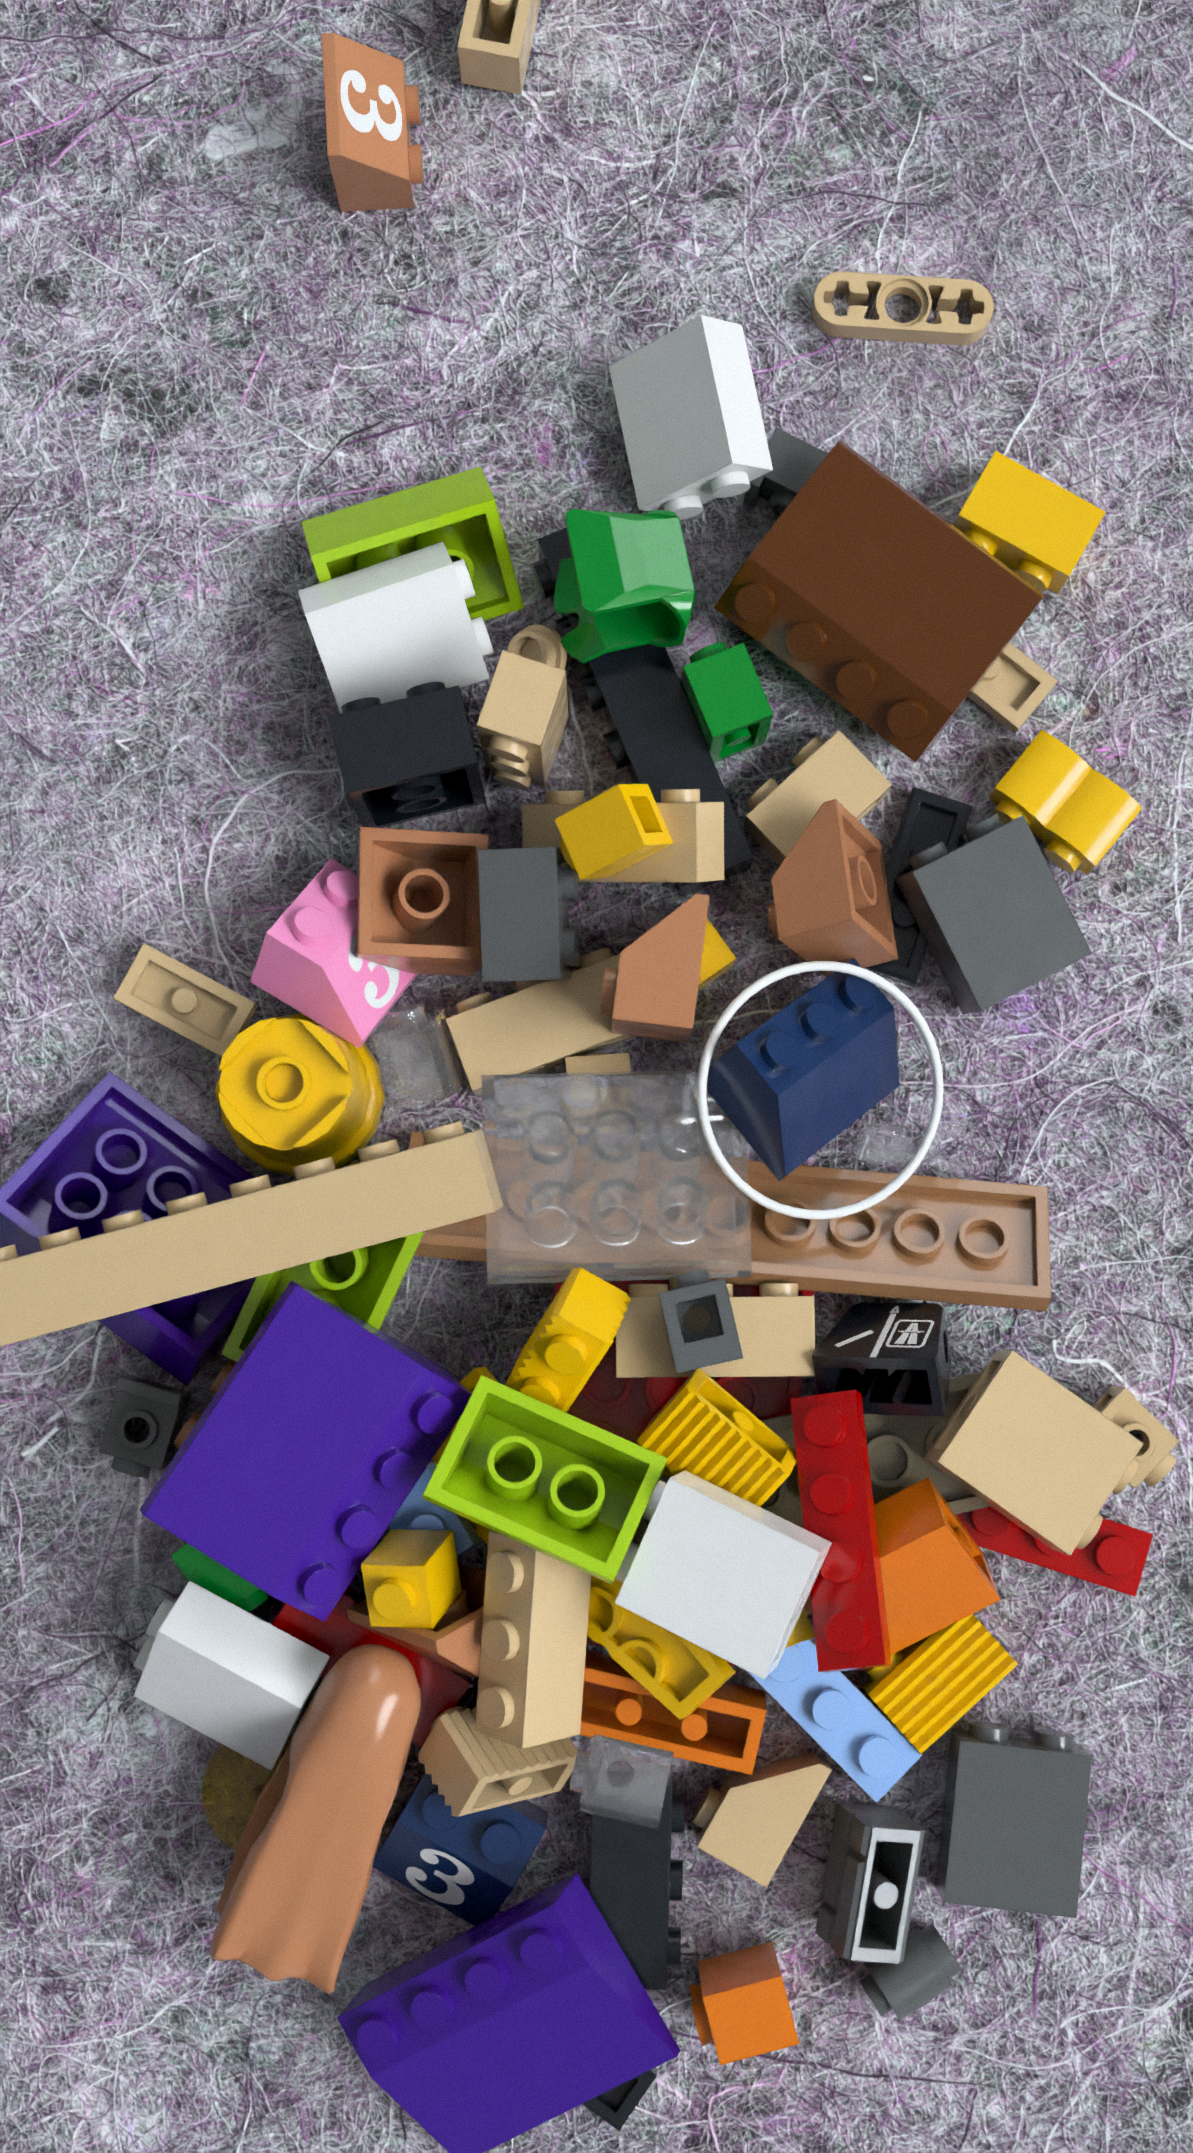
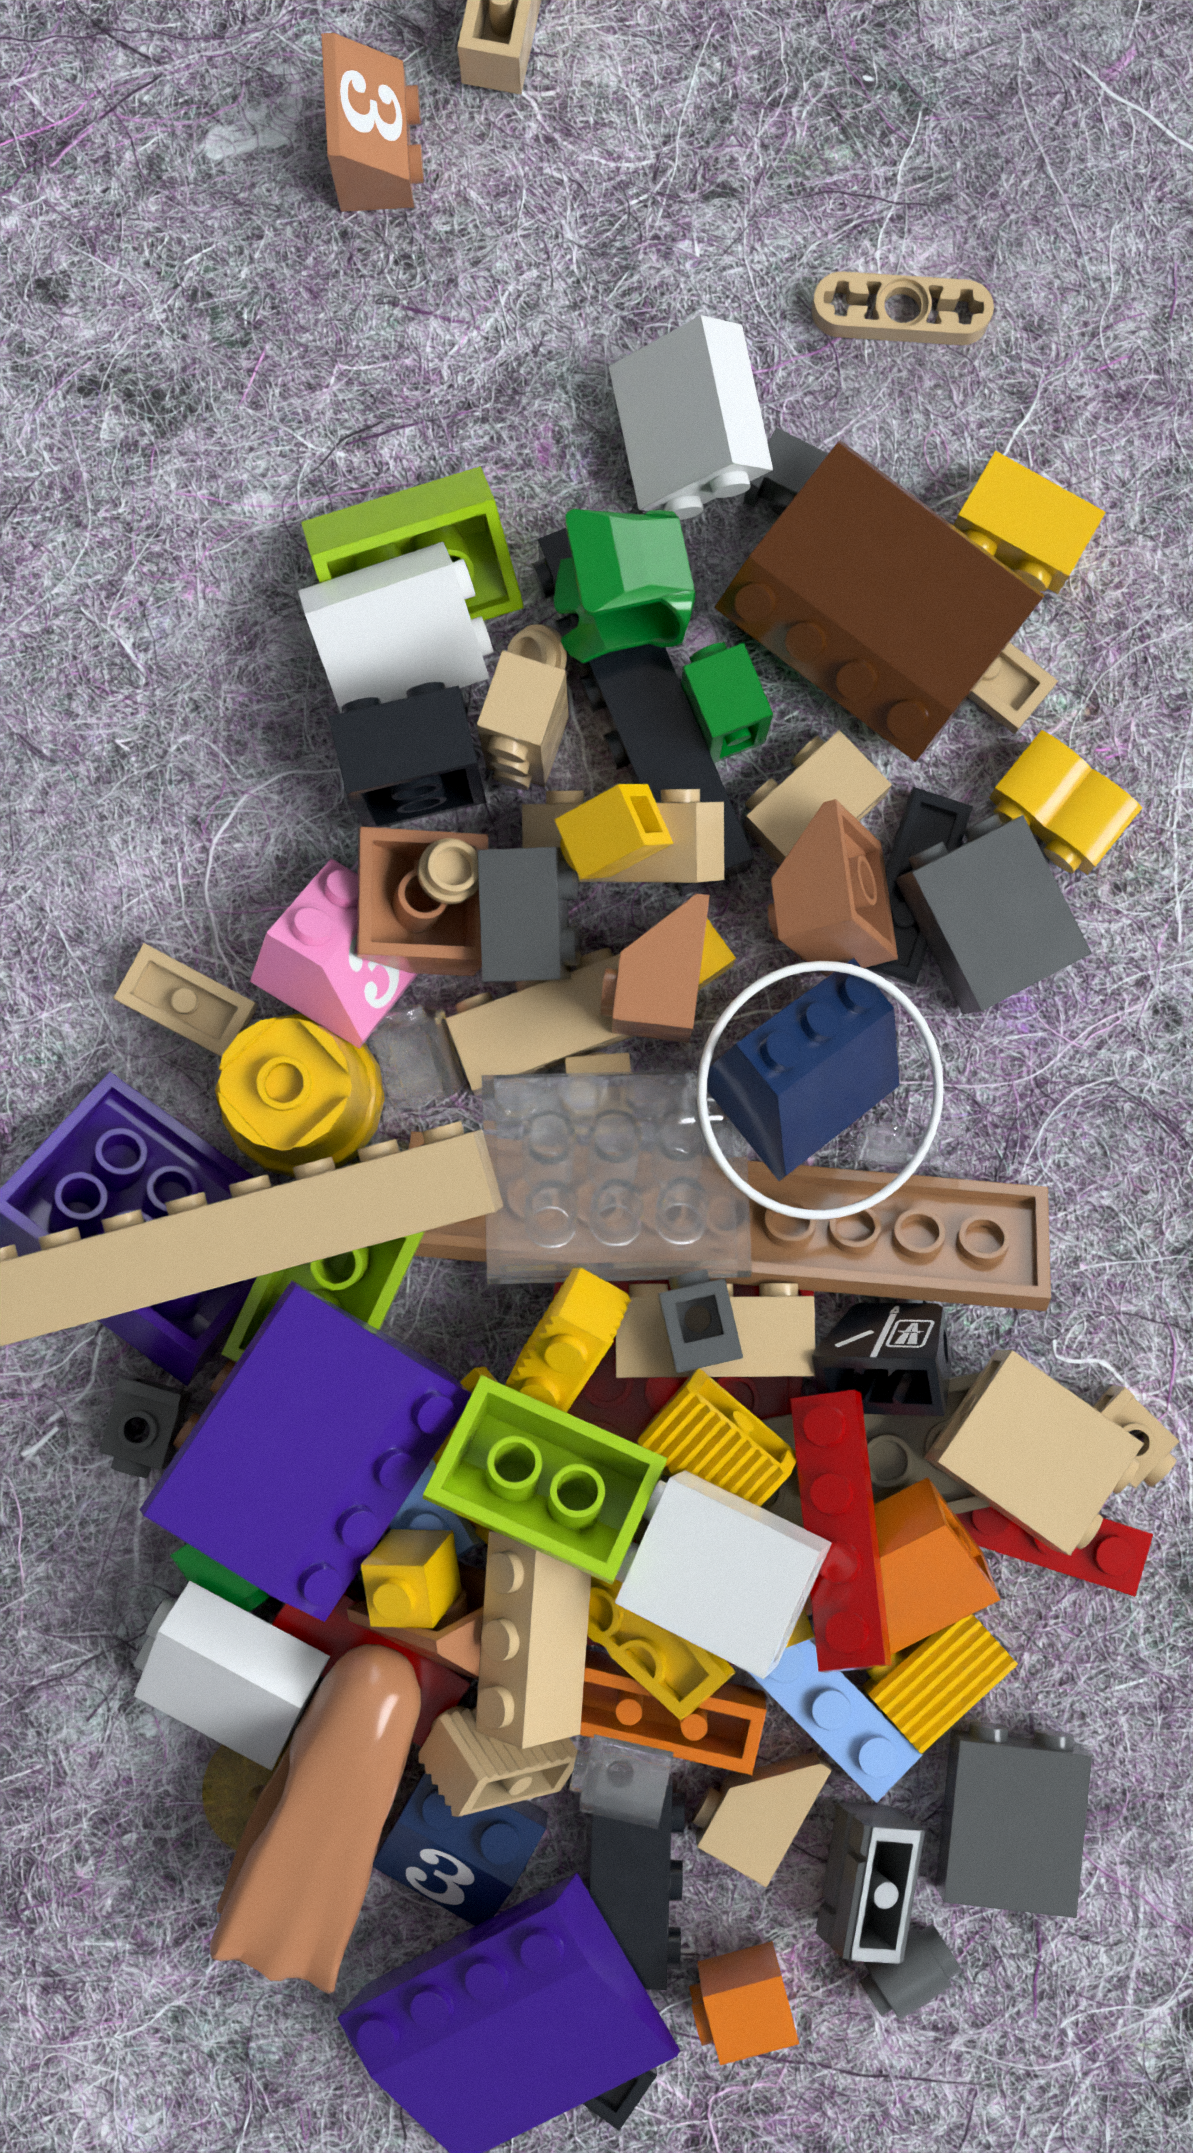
none -> tan plate [417,838,479,904]

